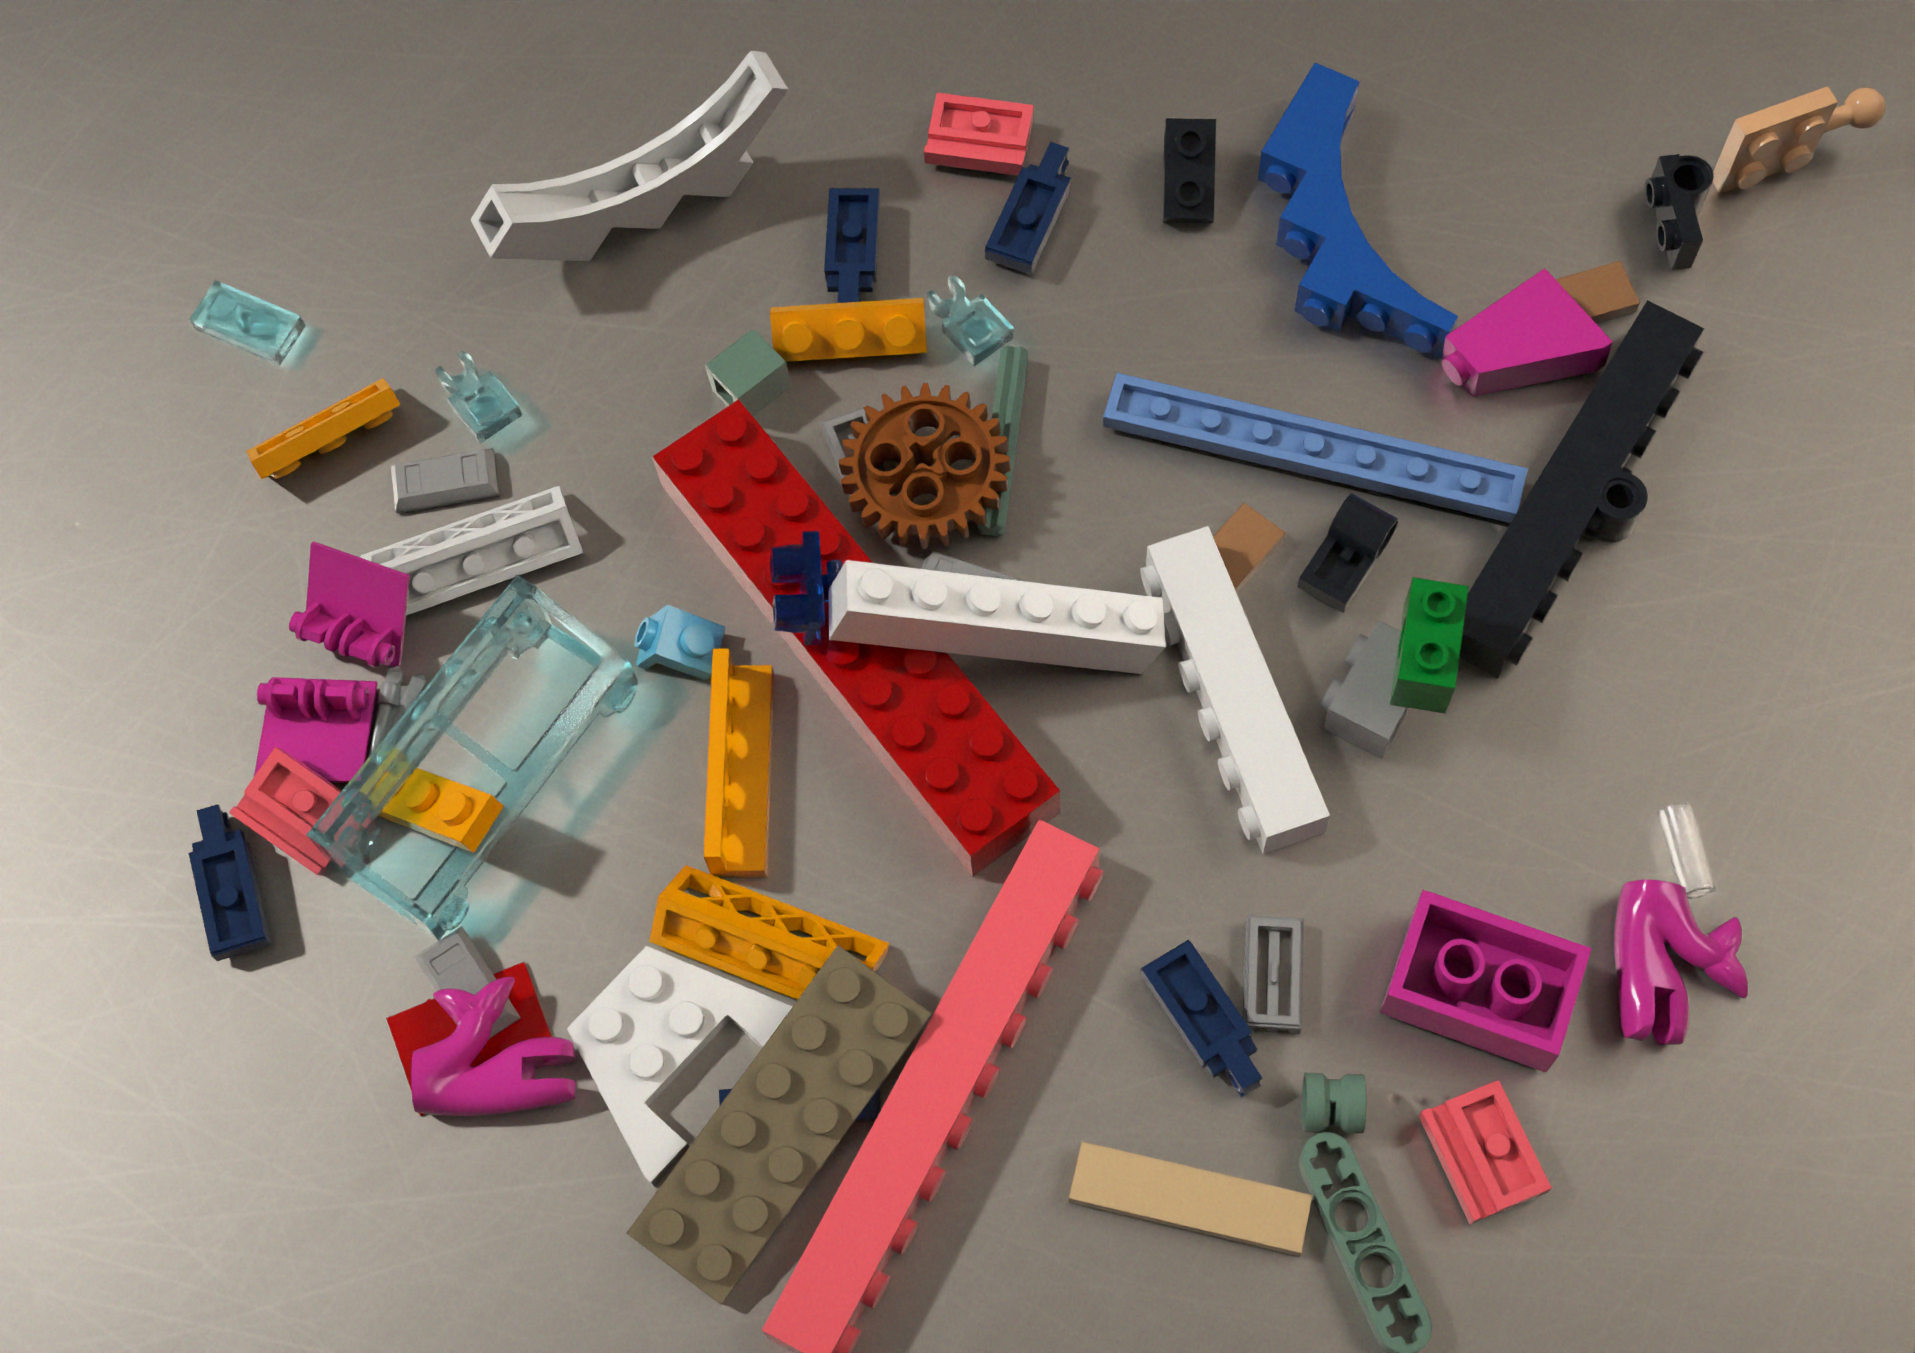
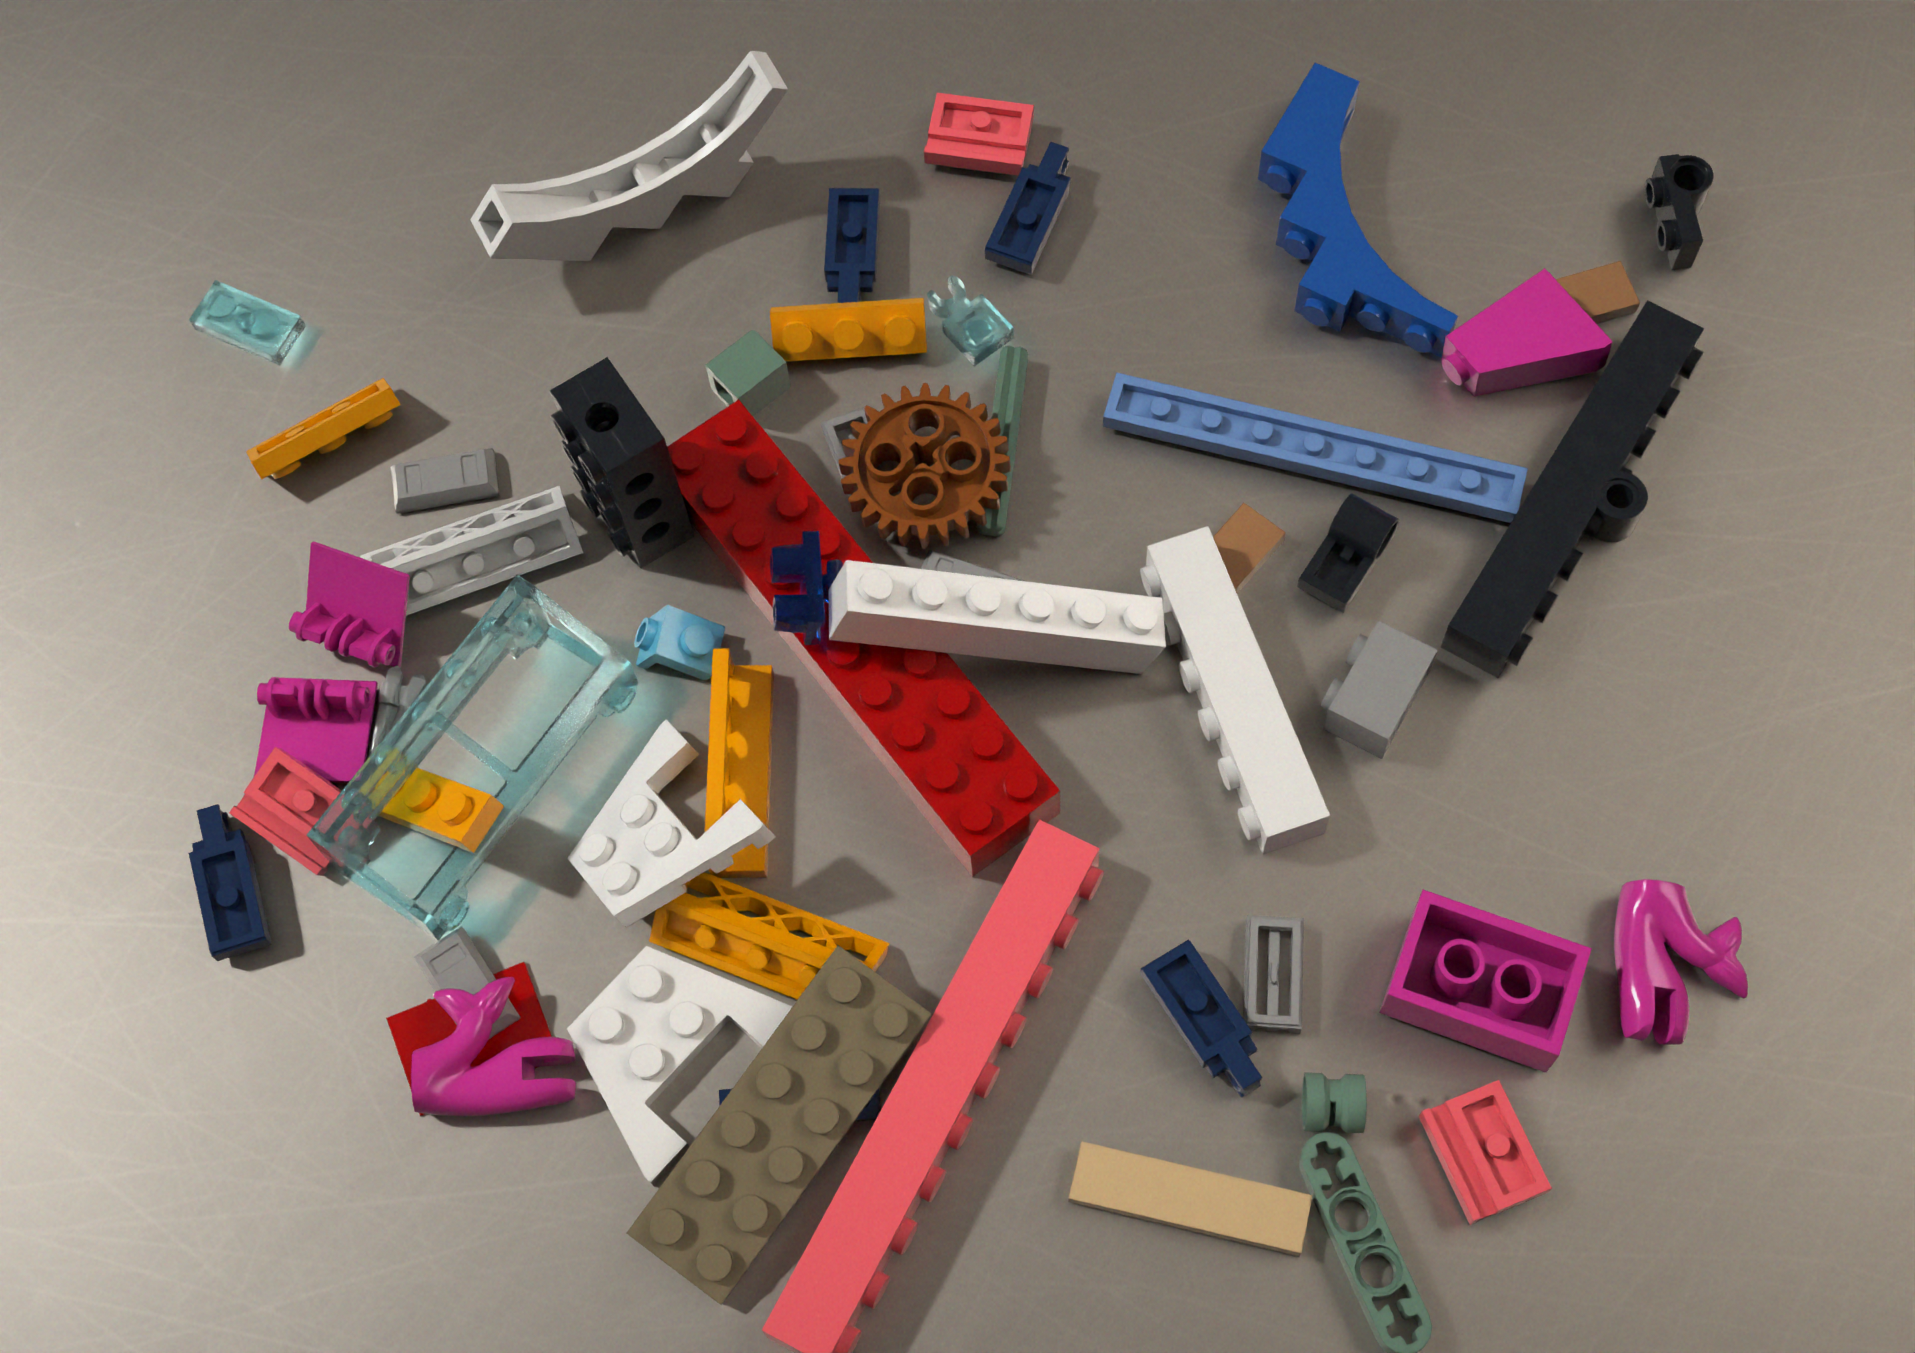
clear light blue plate [435,351,522,444] -> none
black plate [1163,118,1216,223] -> none
green brick [1390,577,1469,714] -> none
clear axle [1657,803,1716,899] -> none
light nougat plate [1713,86,1886,193] -> none
none -> black brick [550,357,695,569]
none -> white wing [568,719,776,927]

